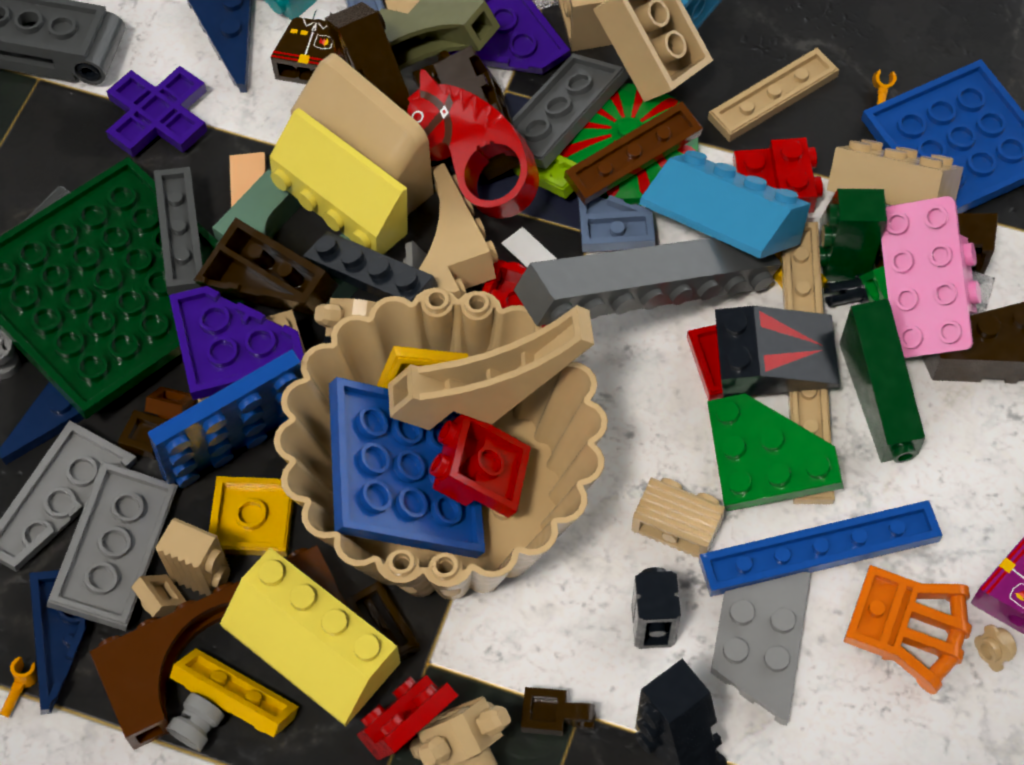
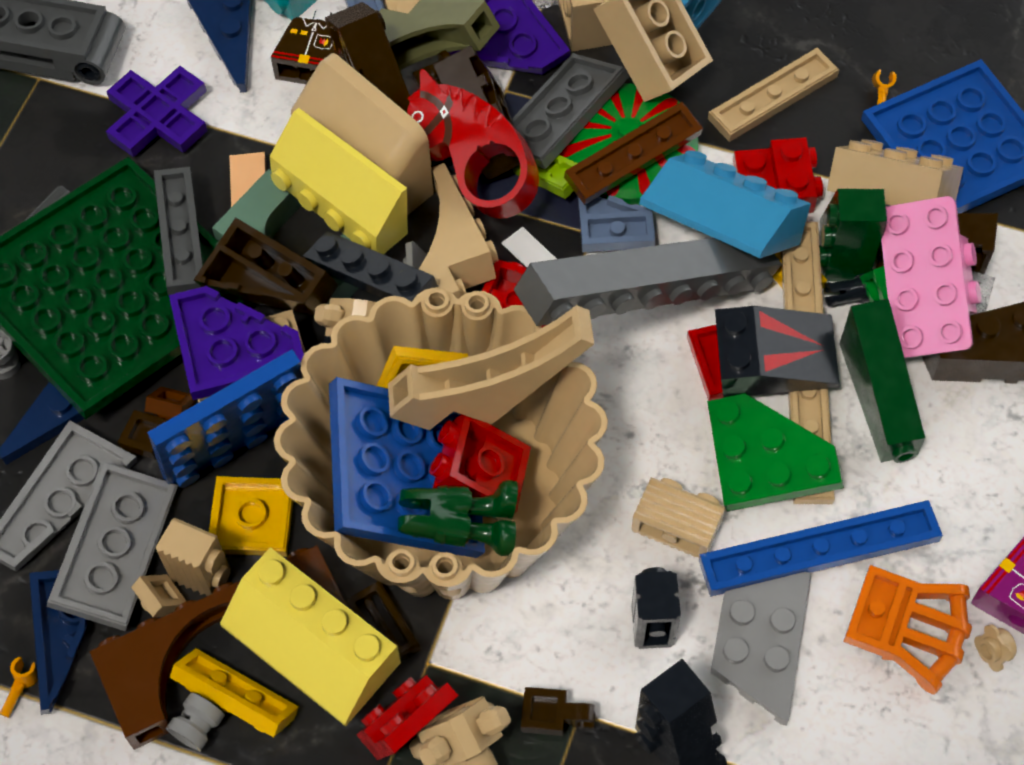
none -> dark green piece [398,480,518,556]

